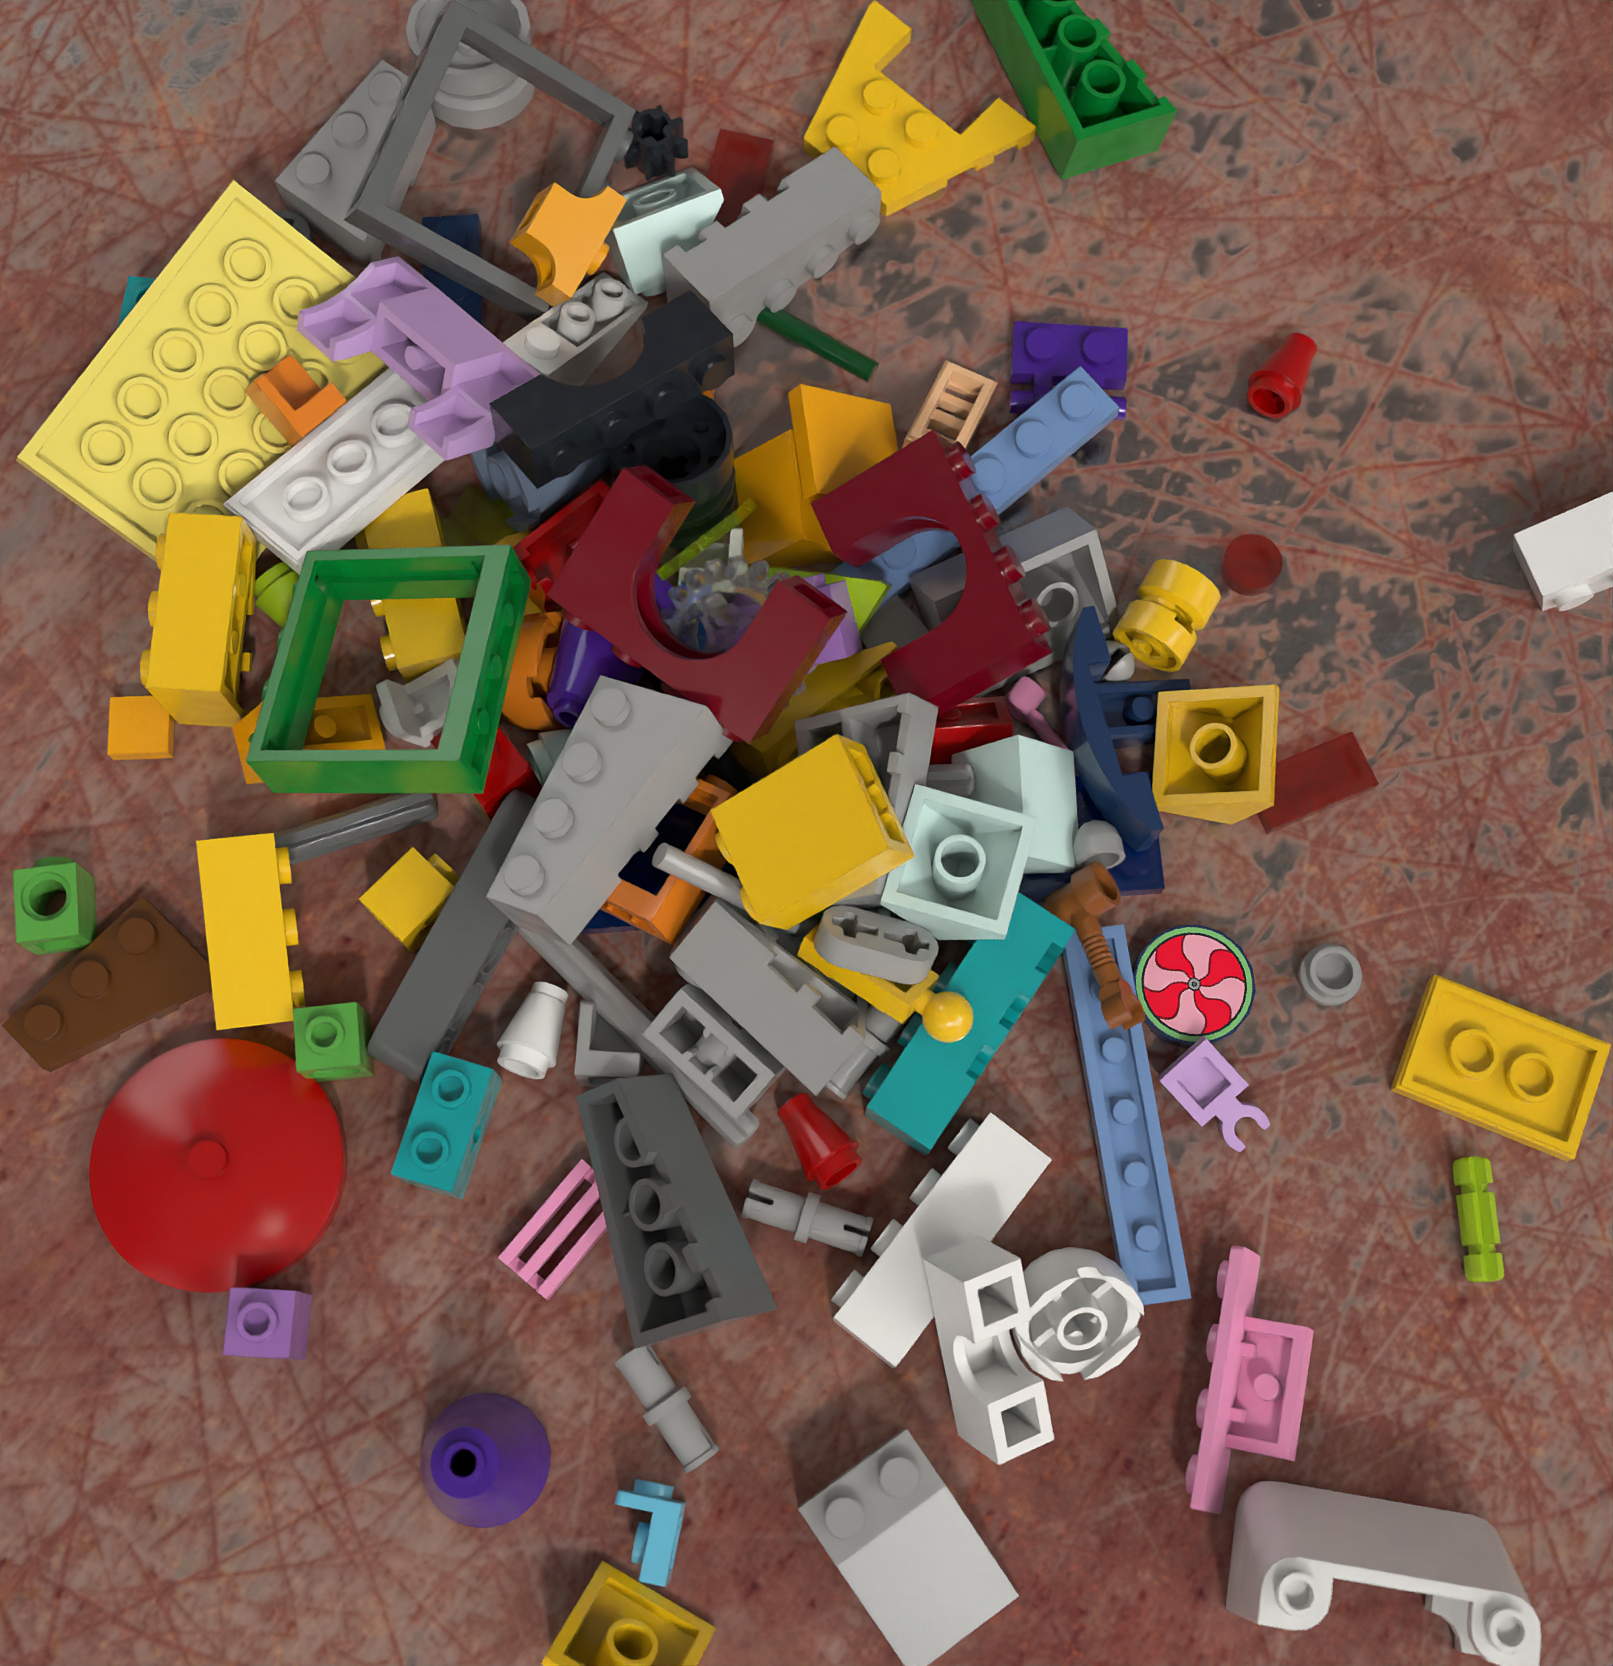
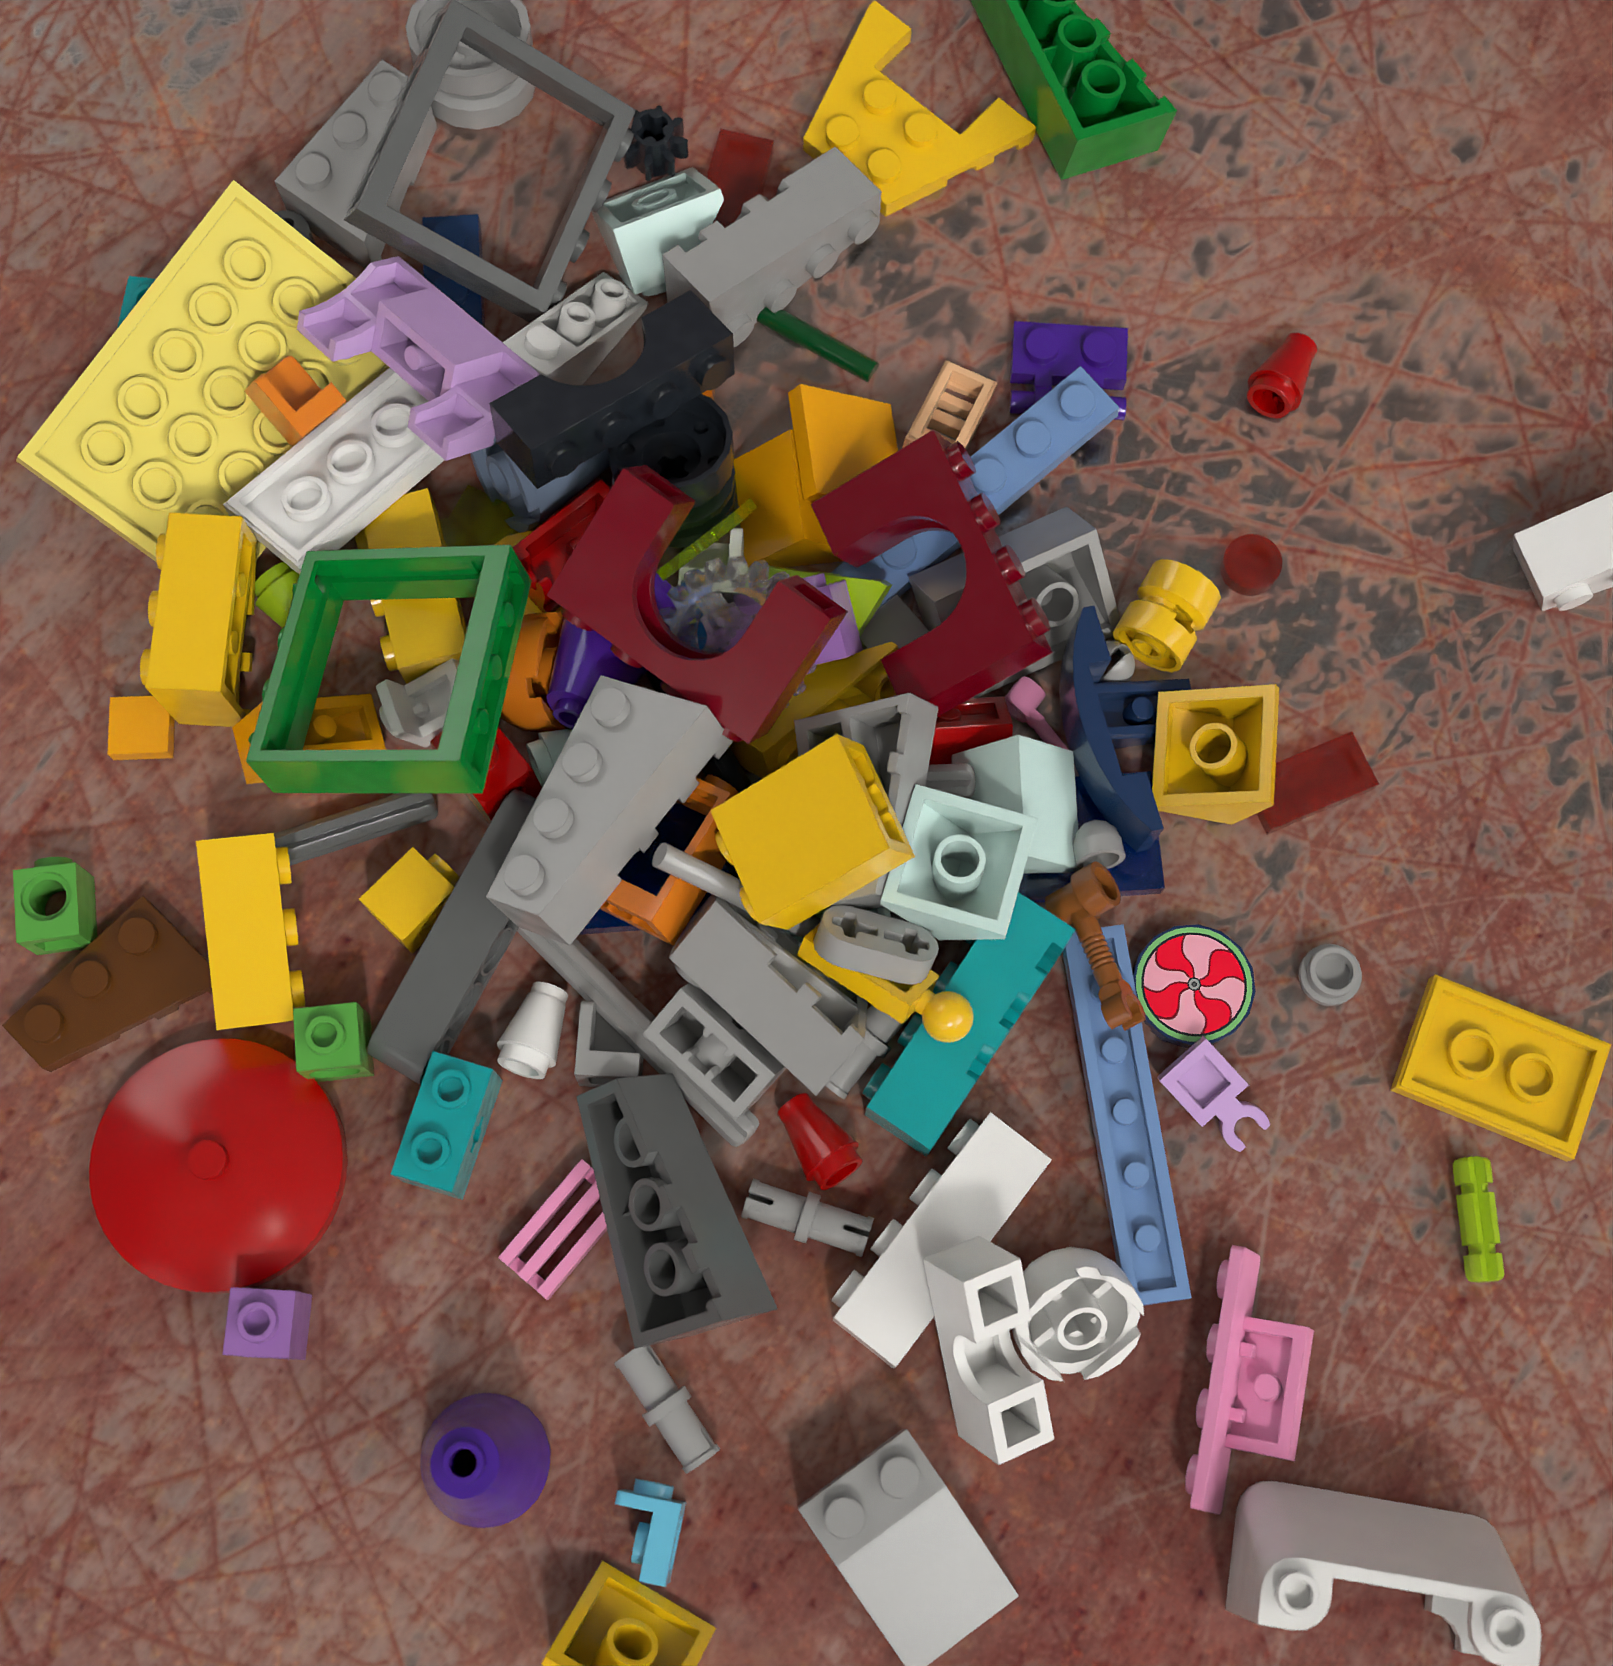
light orange brick [509,182,627,307] -> none

